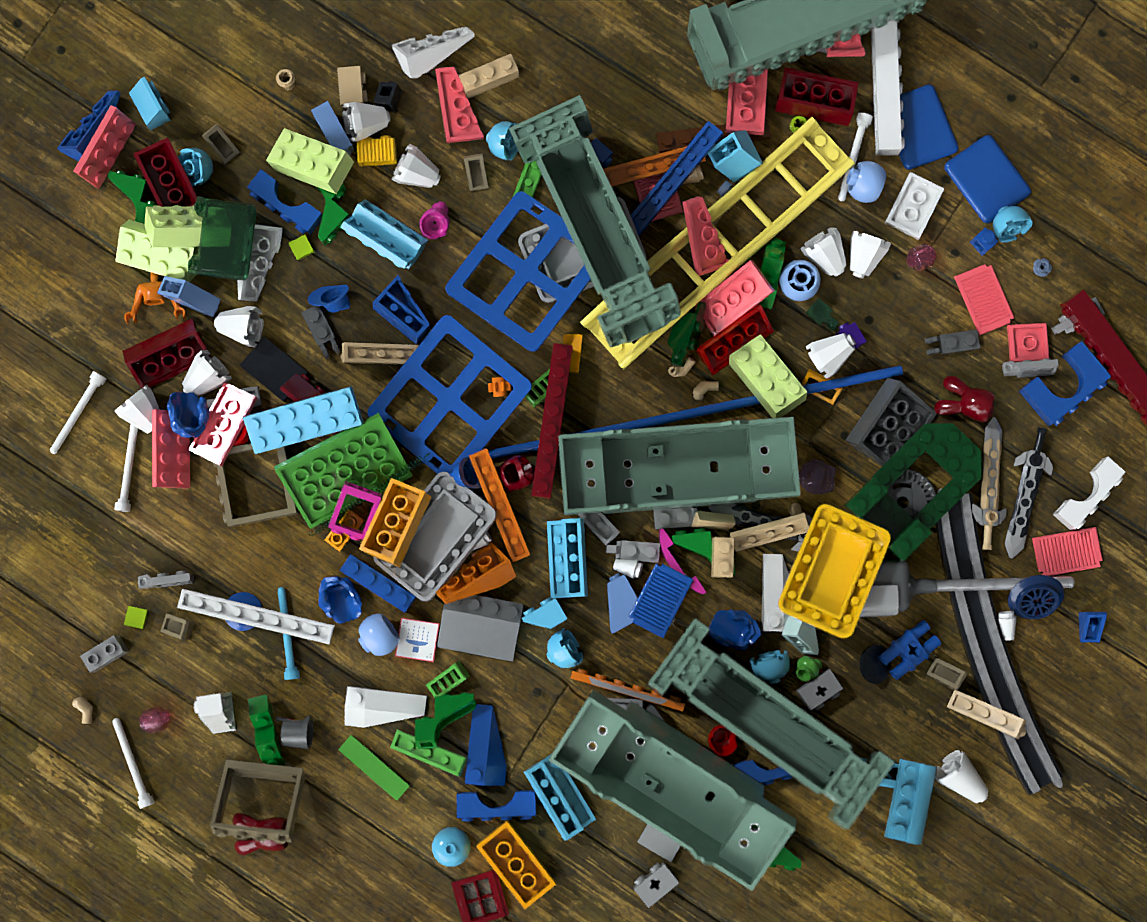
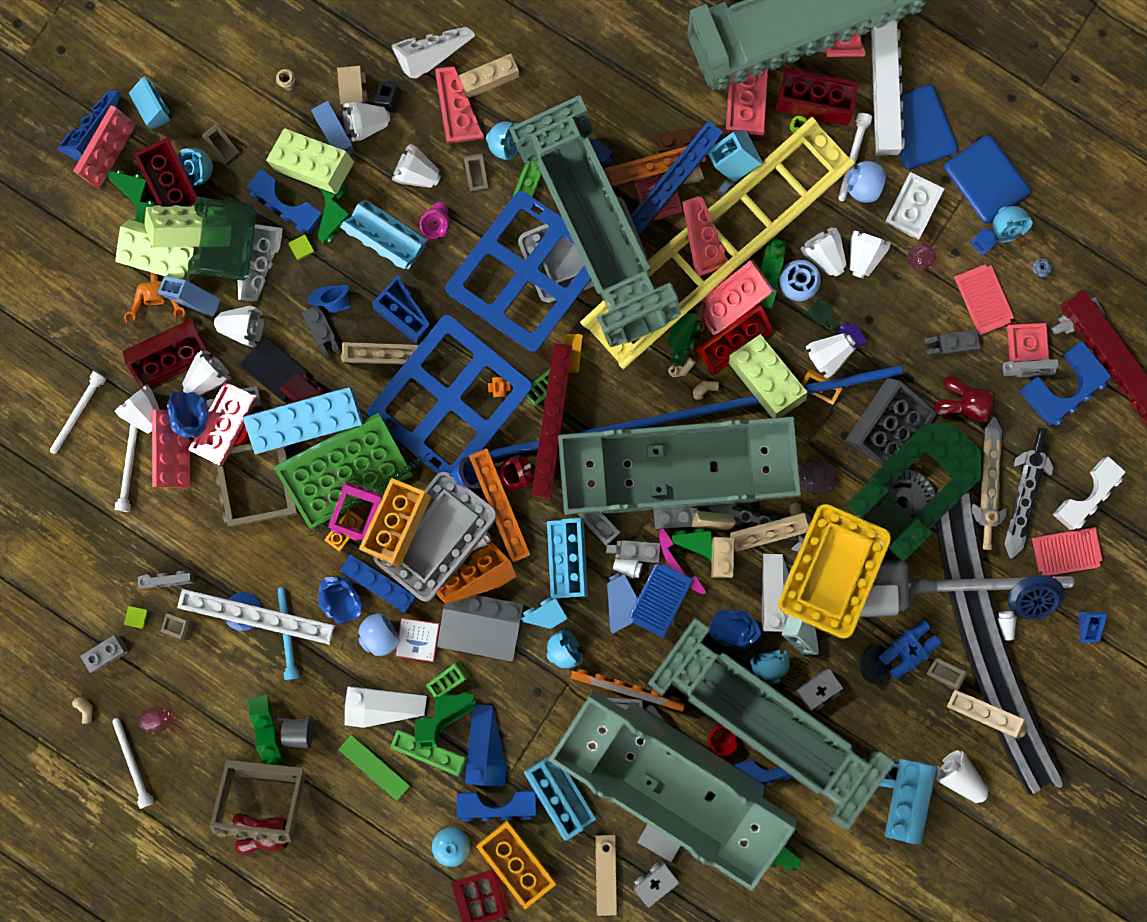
white wedge [194,692,236,734] -> none
yellow brick [357,135,397,167] -> none
bright green animal [796,656,822,681] -> none
none -> tan piece [595,835,617,916]

